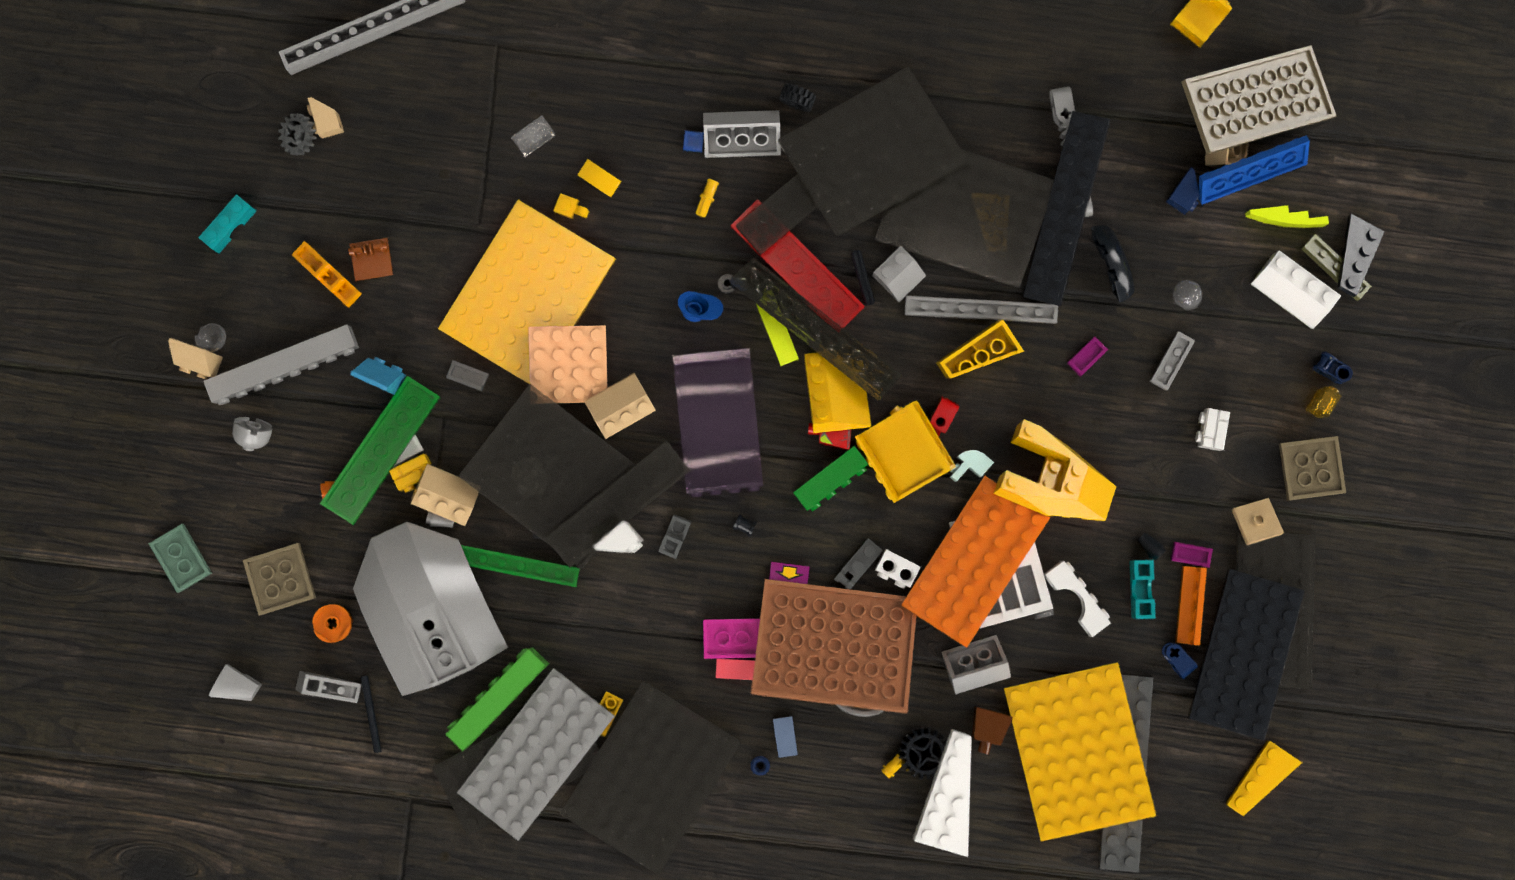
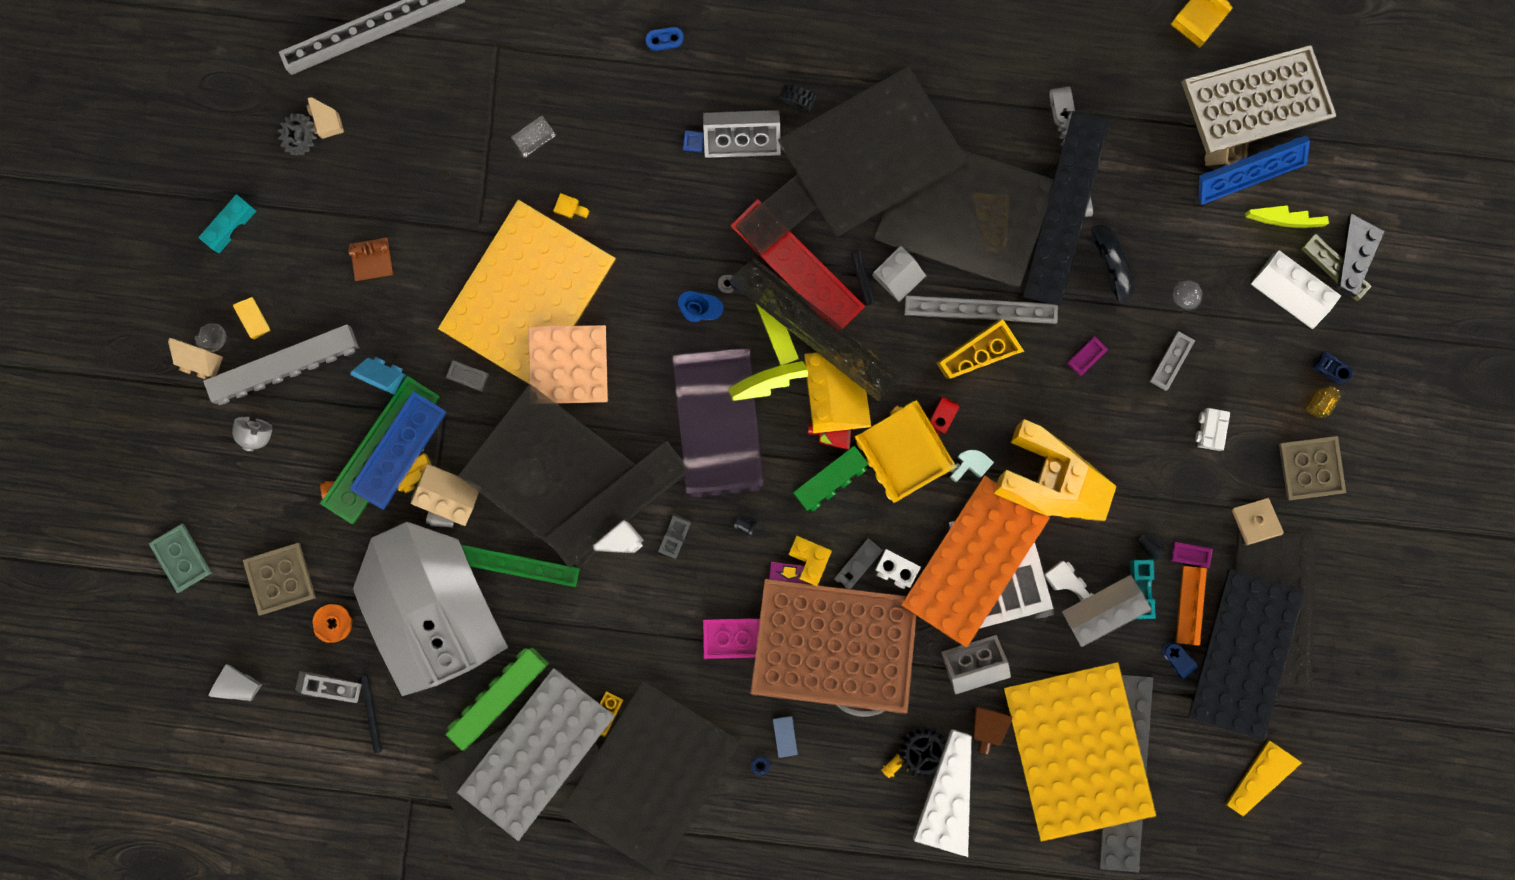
light orange slope [292,241,362,308] -> none
yellow slope [578,159,621,197] -> none
tan slope [584,373,656,439] -> none
yellow axle [696,179,719,217] -> none
coral tile [716,659,755,680] -> none
dark blue slope [1166,167,1200,215] -> none
none -> yellow slope [233,297,271,339]
none -> blue plate [350,392,447,510]
none -> blue plate [646,27,684,51]
none -> neon yellow slope [728,361,808,401]
none -> yellow plate [789,536,832,586]
none -> light grey slope [1062,575,1151,647]

